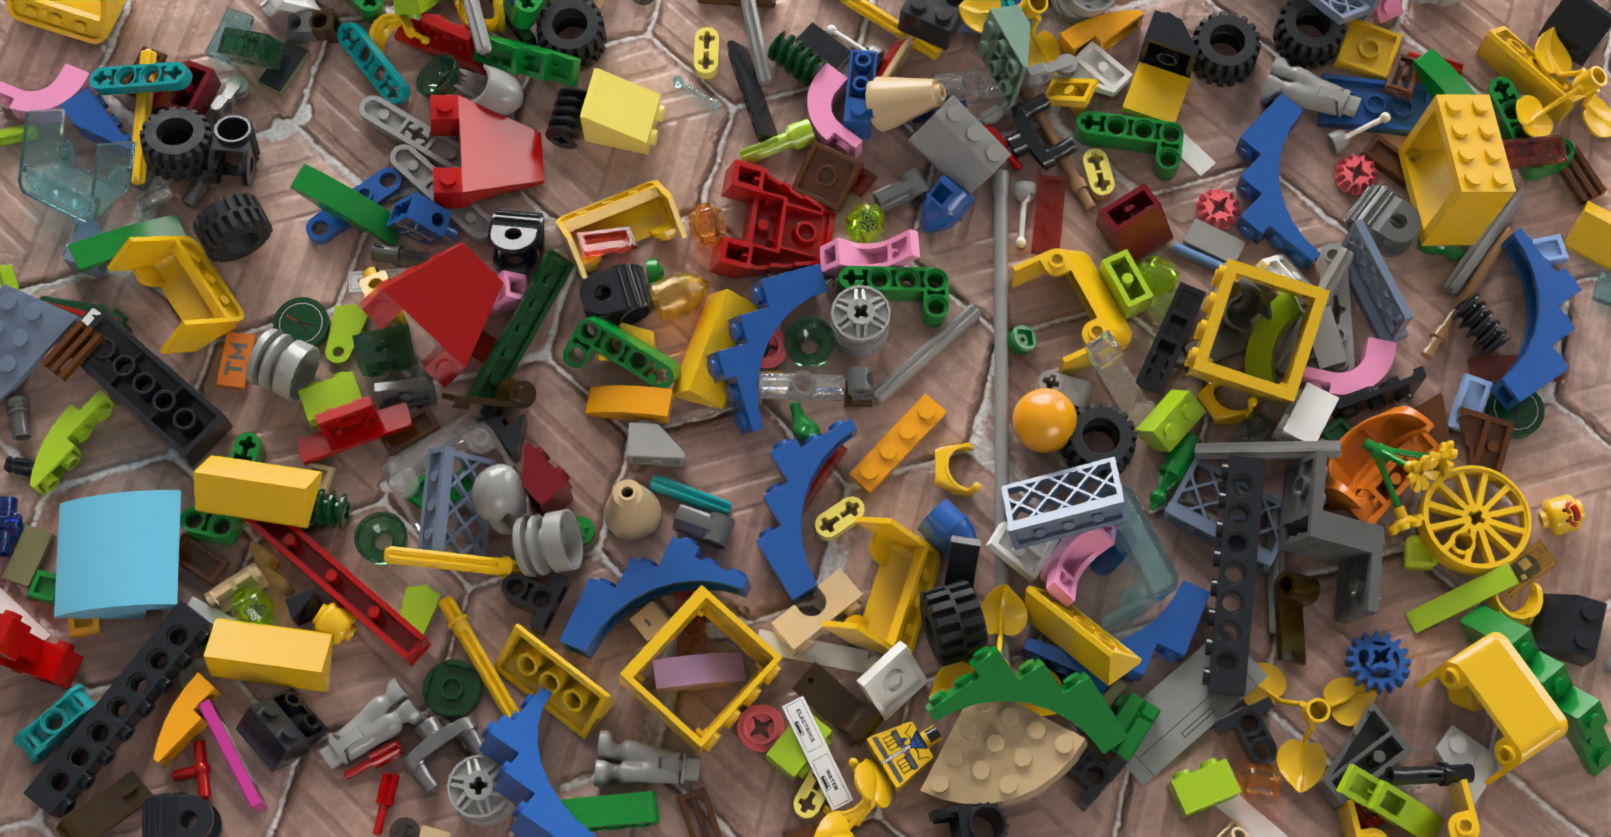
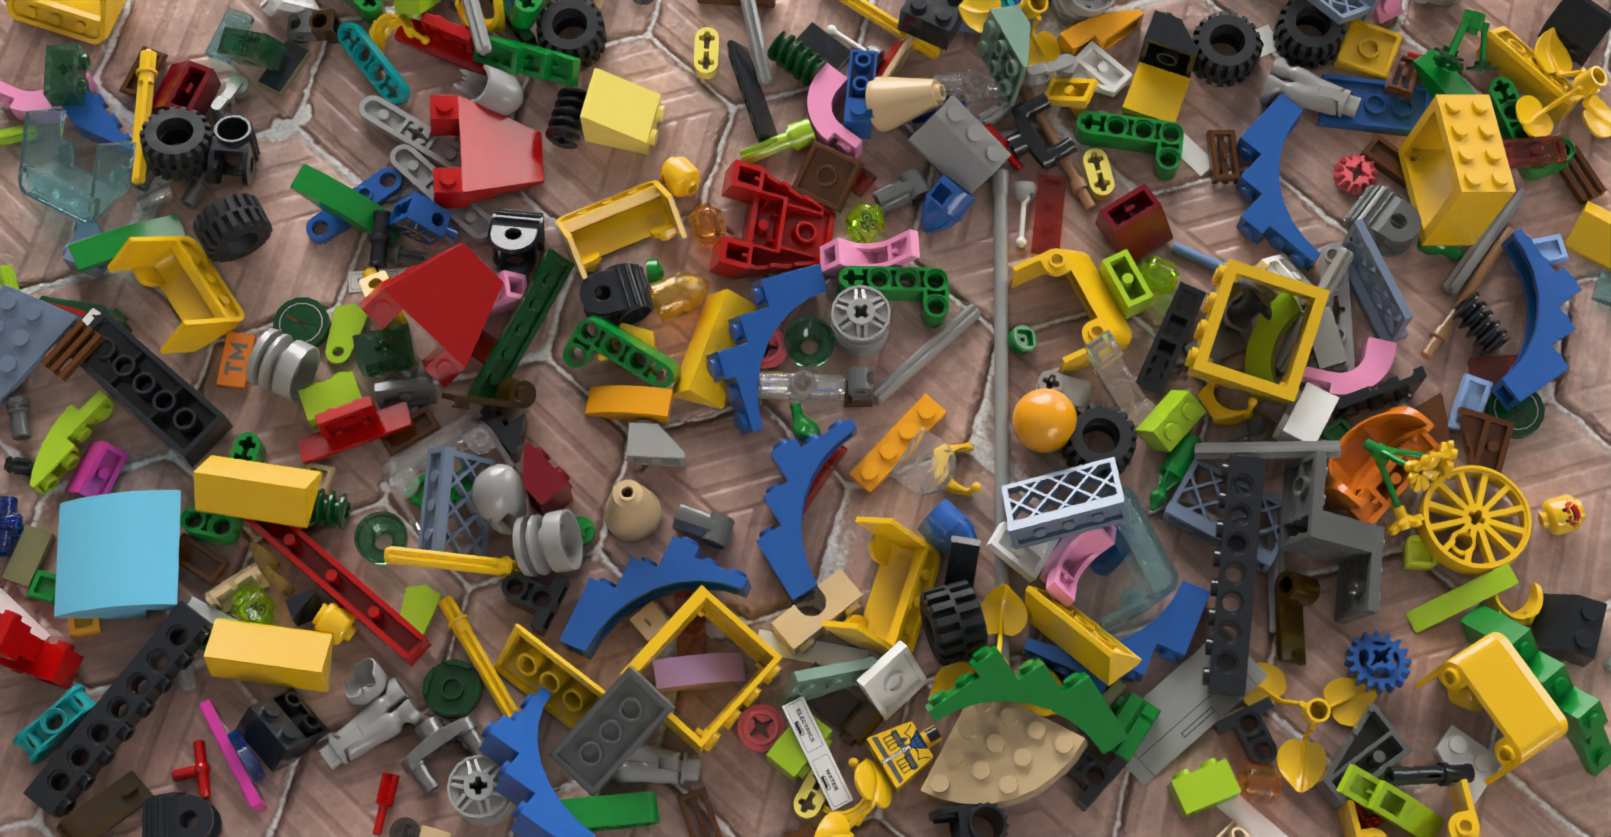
teal beam [89,62,192,95] -> none
light orange slope [153,672,222,768] -> none
red axle [344,739,404,779] -> none
clear green piece [415,54,460,99] -> none
clear red tile [576,226,637,257] -> none
teal axle [649,474,732,516] -> none
clear light blue hinge [673,76,721,109] -> none
light yellow beam [815,496,865,541] -> none
light grey tile [1183,218,1246,263] -> none
coral gear [1196,187,1241,230] -> none
hinge [1326,112,1391,154] -> none
clear yellow tile [1506,539,1559,597] -> none
none -> clear green brick [43,43,91,107]
none -> dark pink panel [65,441,129,498]
none -> clear blue tile [227,729,266,783]
none -> light grey hair [345,658,387,705]
none -> black pin [368,210,391,269]
none -> dark grey tile [549,665,676,796]
none -> yellow head [660,157,701,198]
none -> sand green wing [776,656,876,710]
none -> clear tile [889,427,956,495]
none -> reddish brown tile [1206,130,1241,184]
none -> white sticker [1249,21,1276,58]
none -> plant [1433,9,1499,73]

